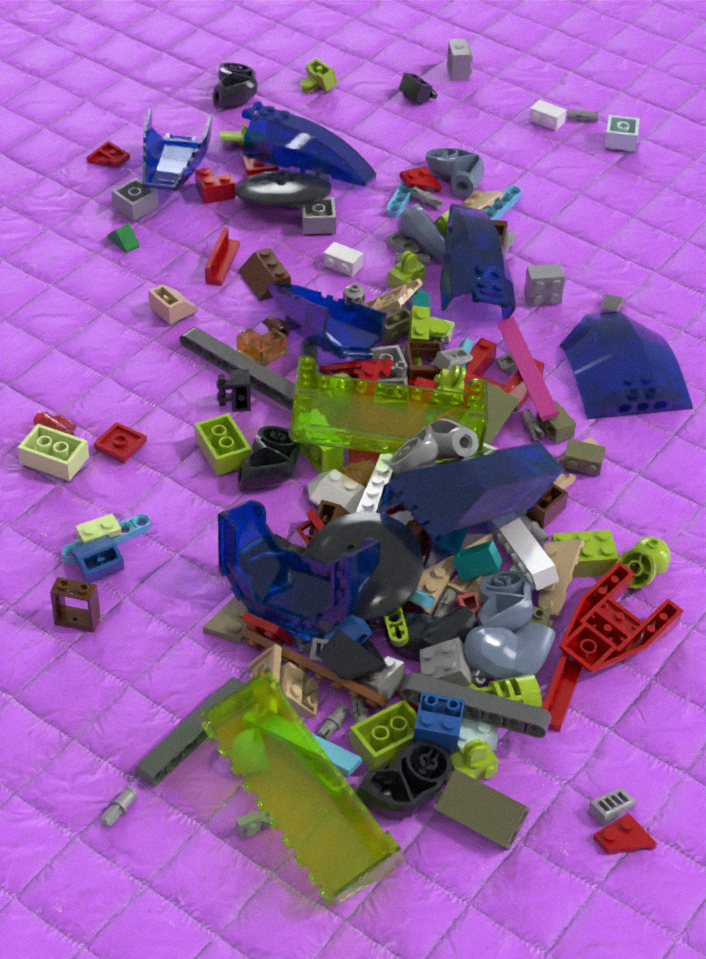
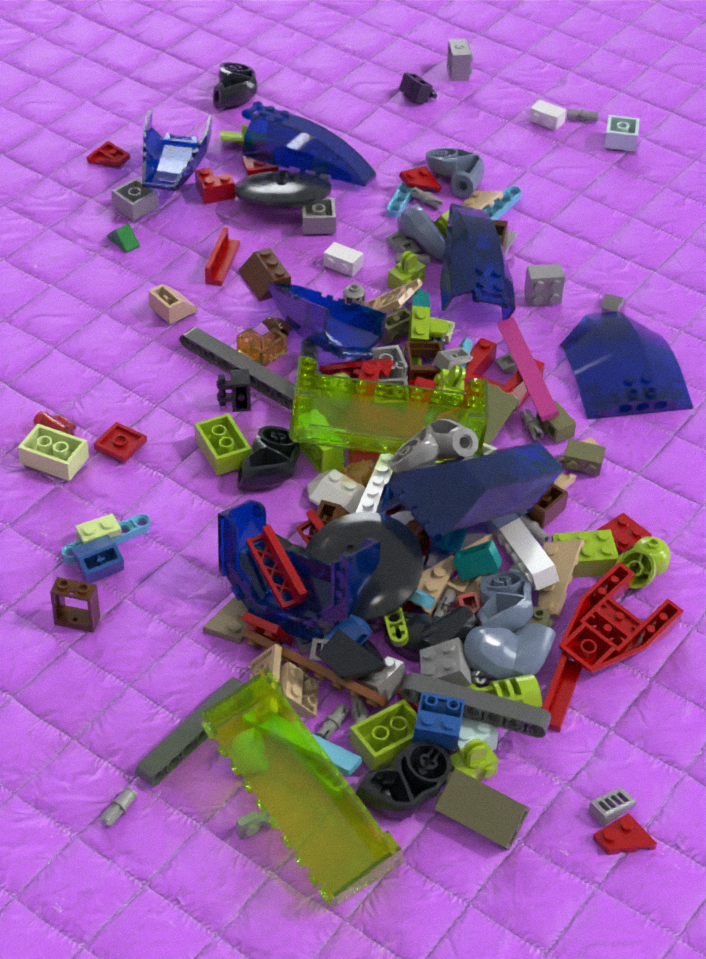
lime brick [300,58,338,94] -> none
none -> red fence [245,524,307,610]
none -> red plate [597,513,652,555]

